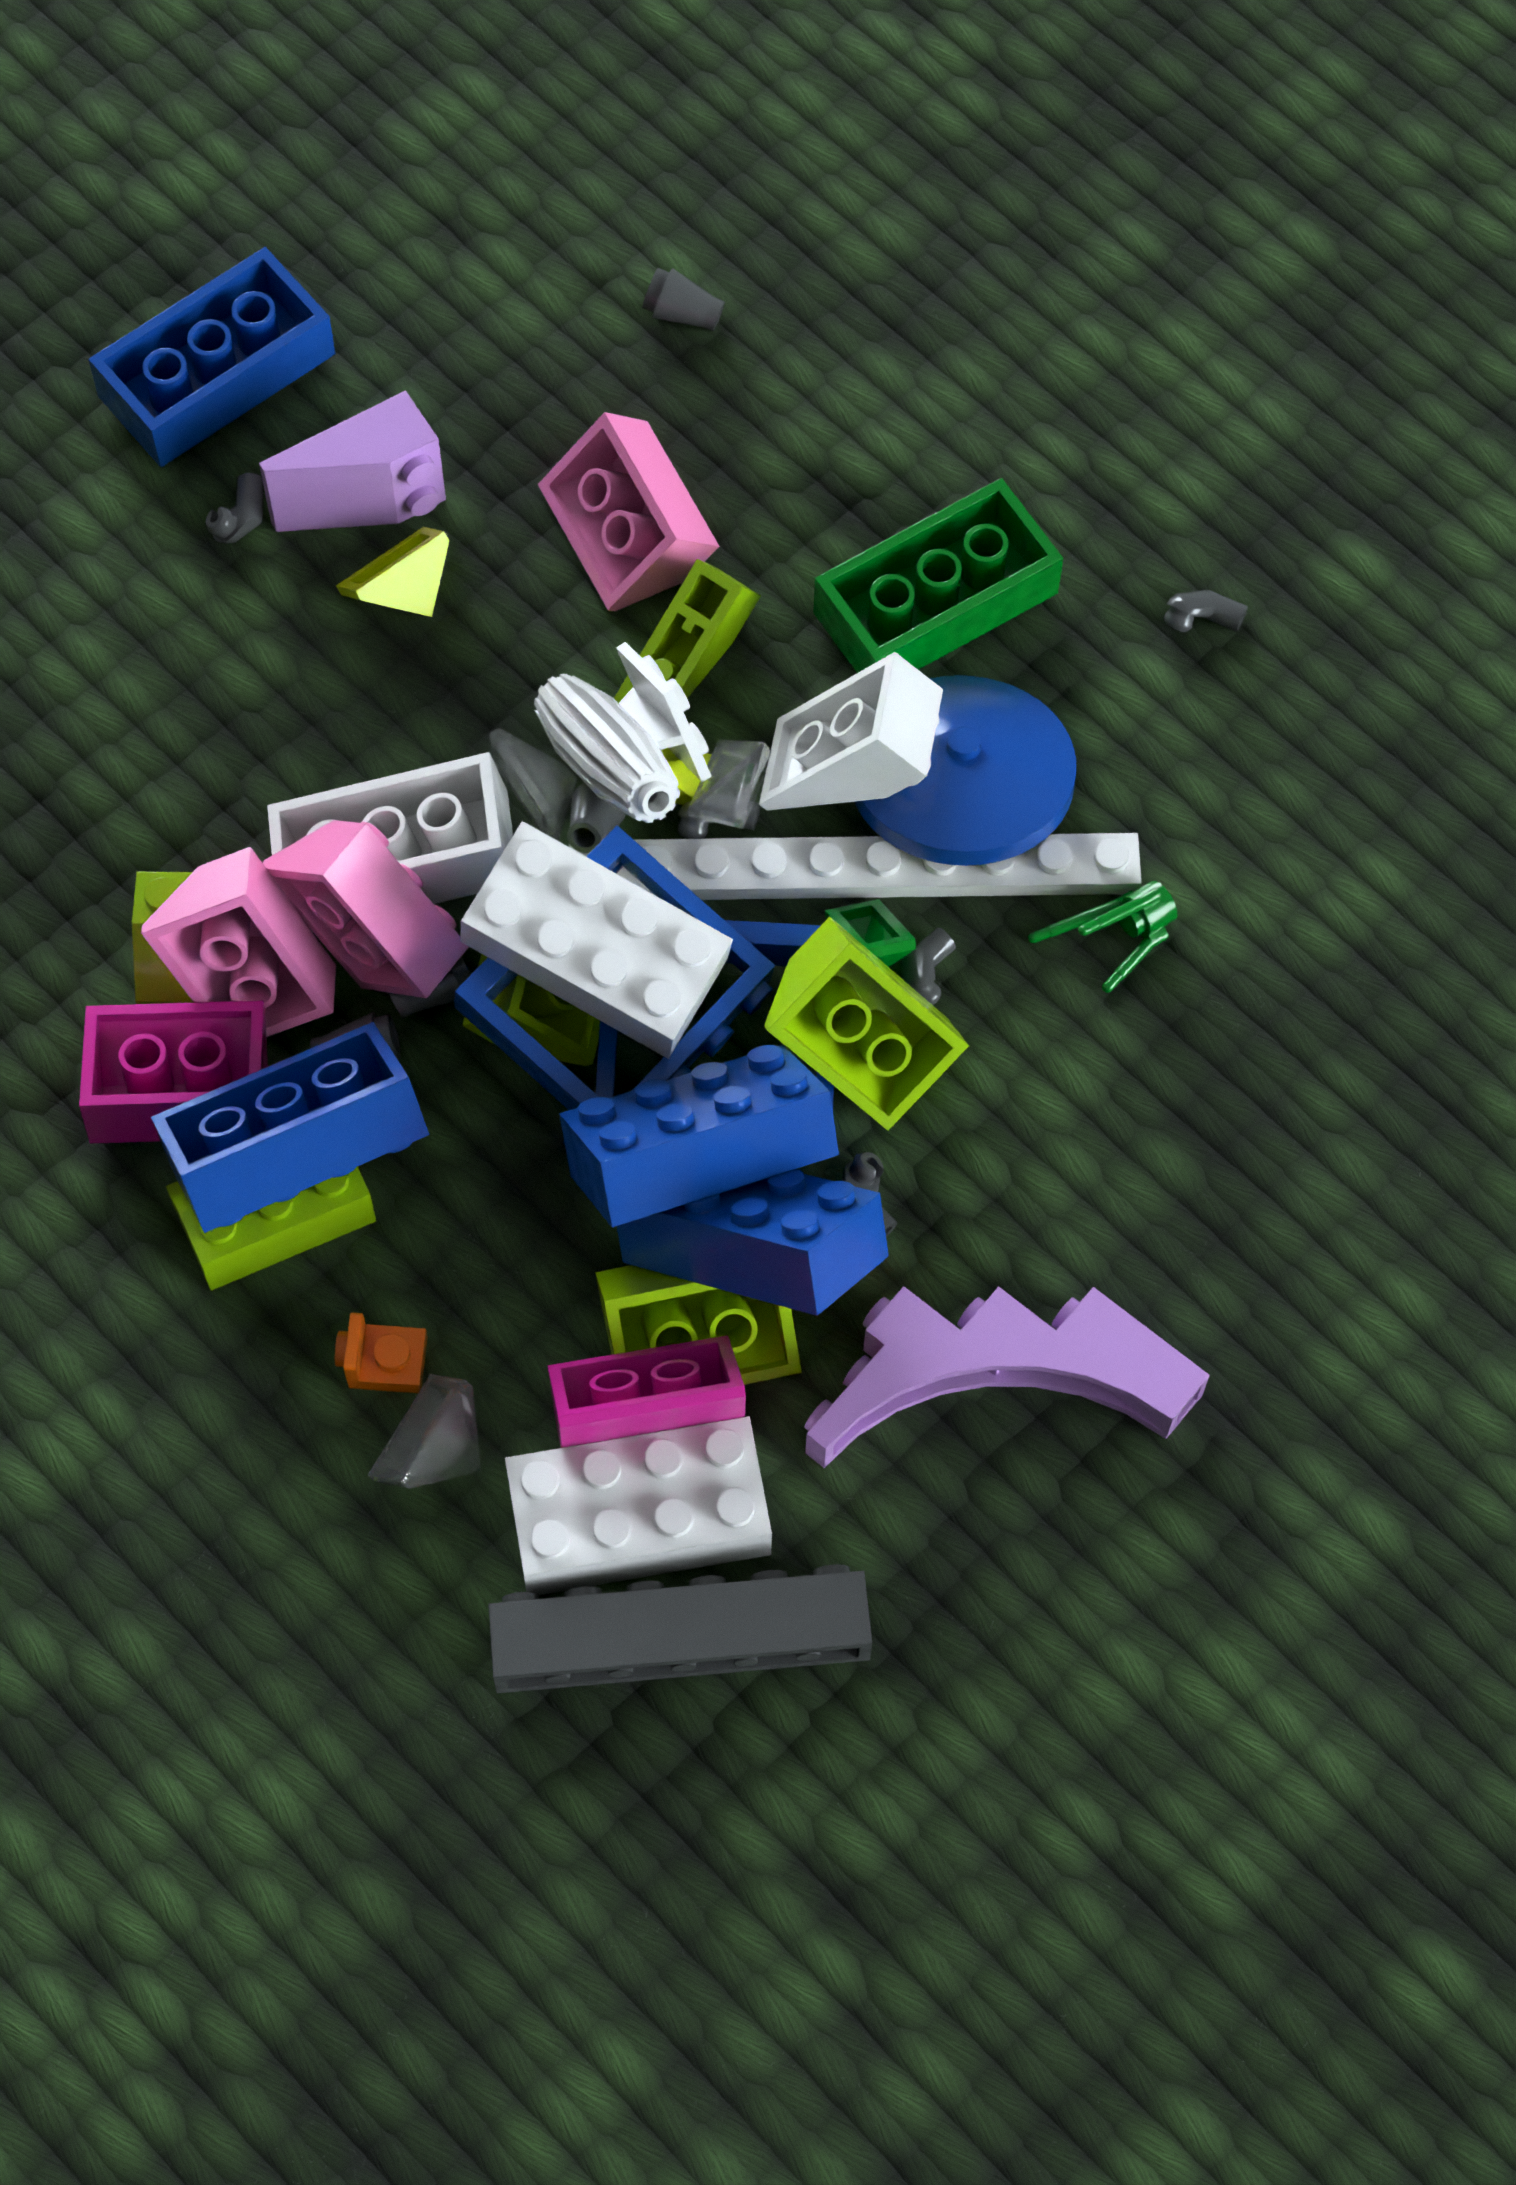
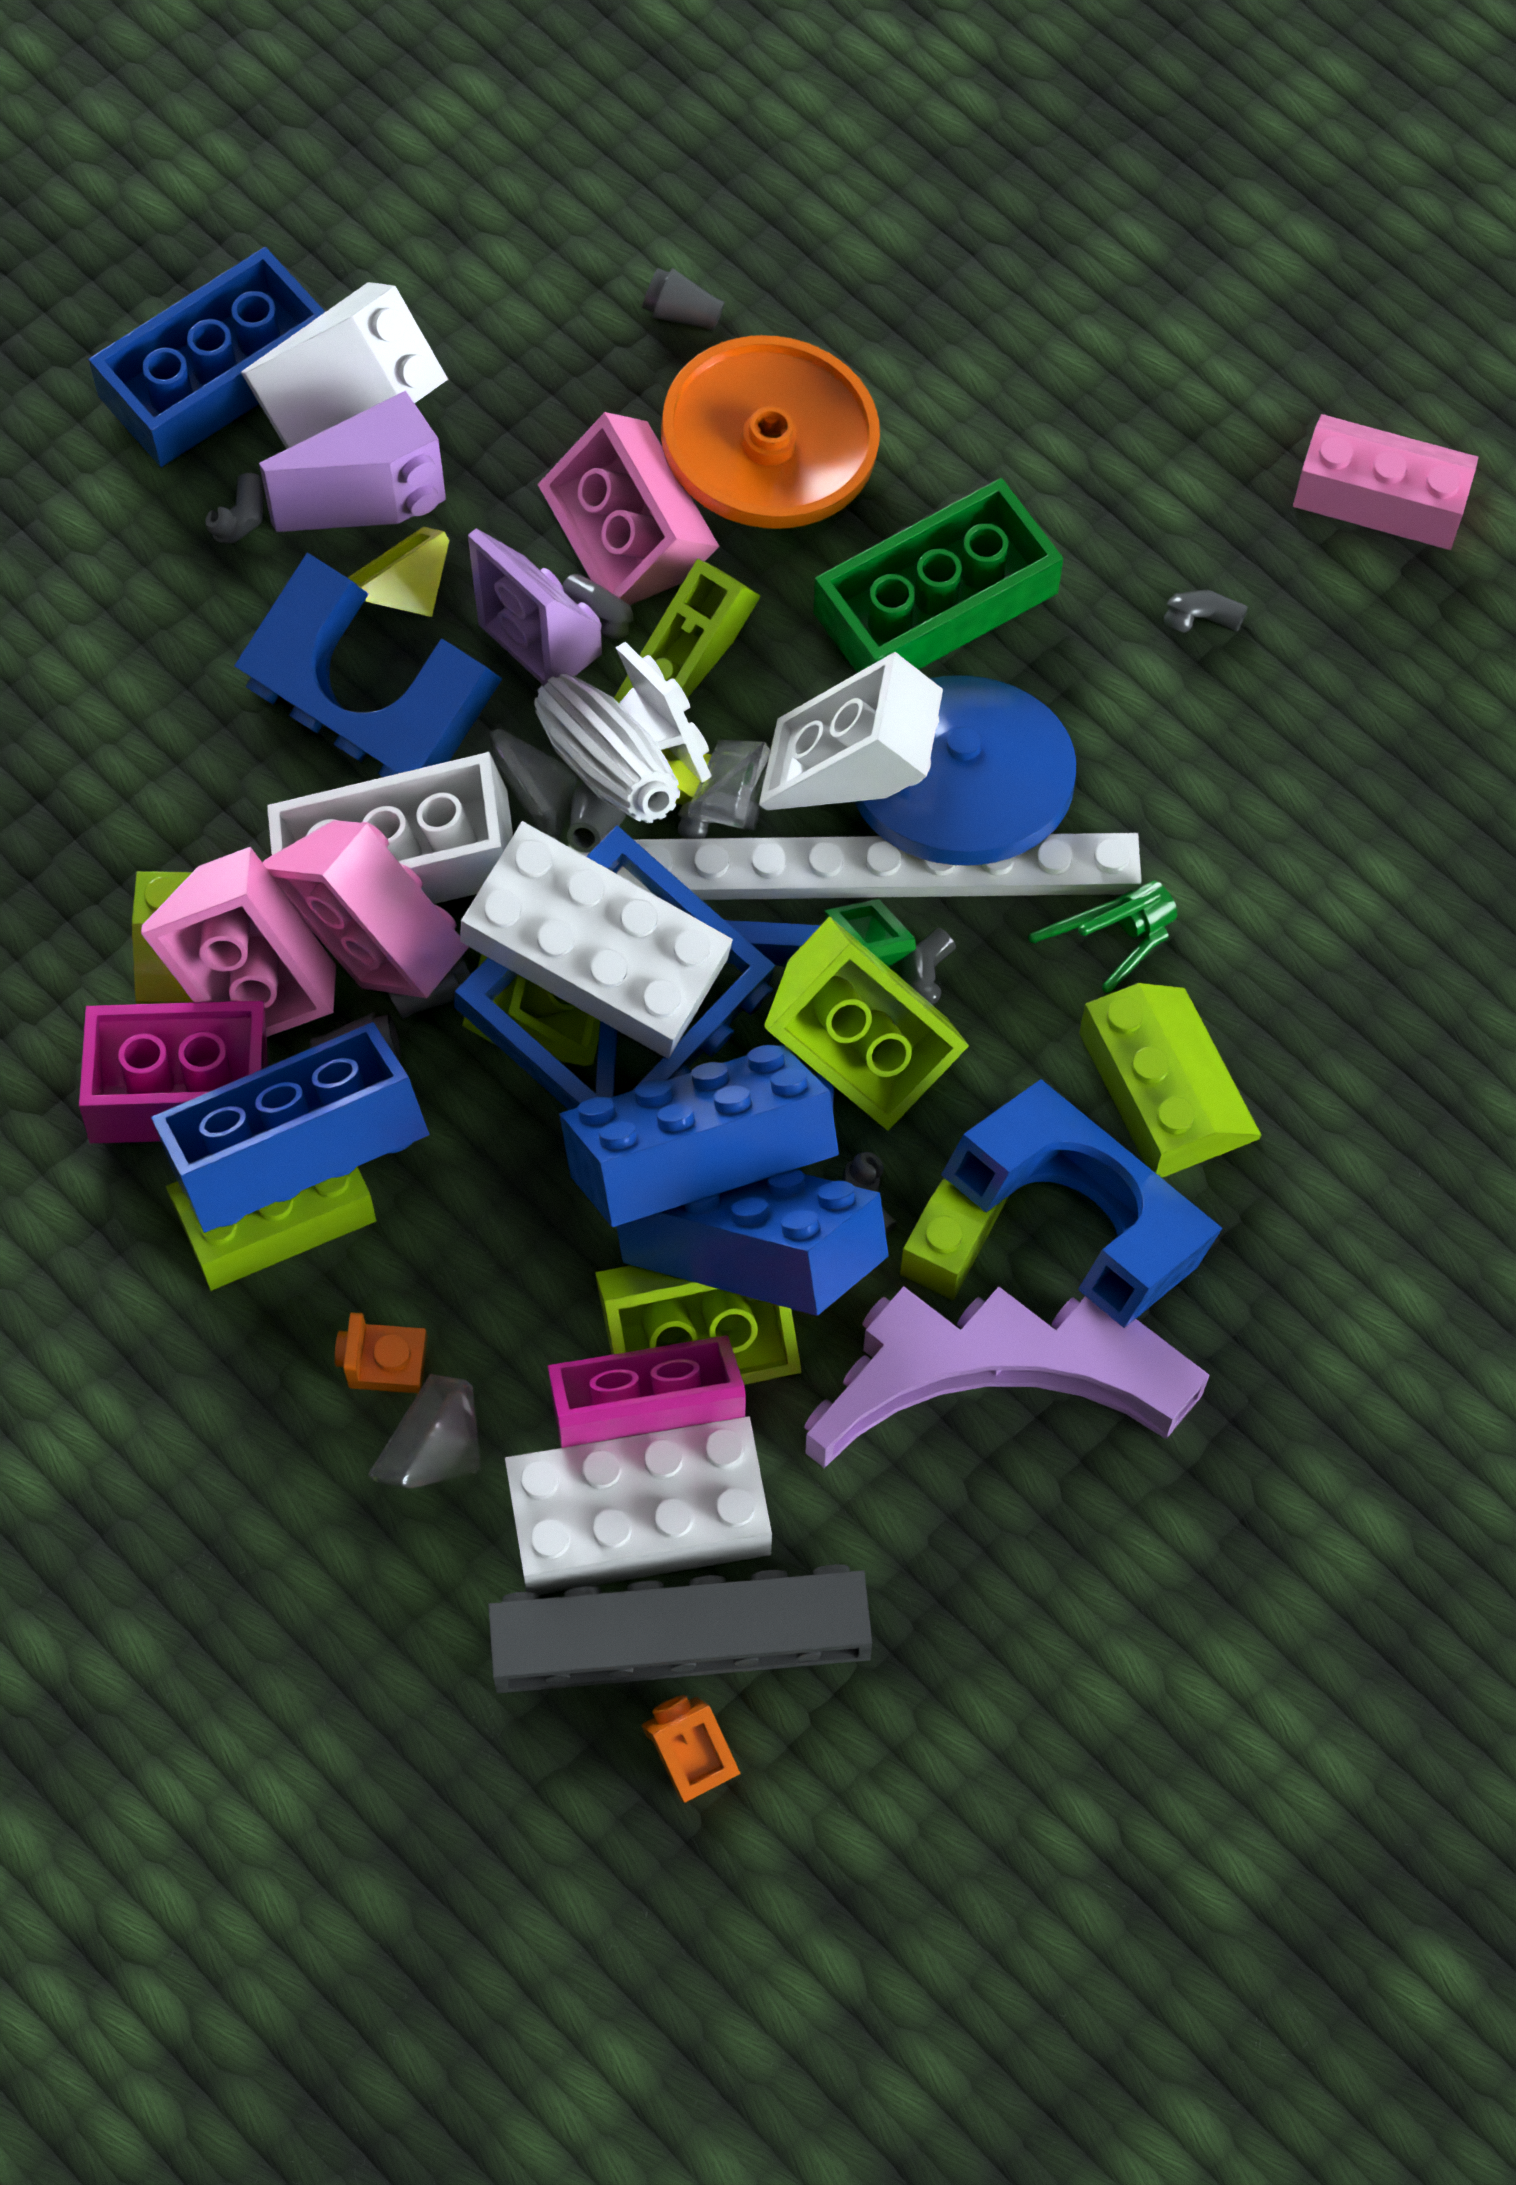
none -> blue arch [234,552,502,777]
none -> white slope [241,282,448,449]
none -> lavender slope [468,528,602,685]
none -> dark grey arm [562,574,634,639]
none -> orange bracket [642,1695,741,1803]
none -> orange dish [661,335,880,529]
none -> lime slope [900,1178,1009,1301]
none -> blue arch [941,1079,1222,1328]
none -> lime slope [1079,983,1261,1178]
none -> bright pink slope [1293,414,1478,550]

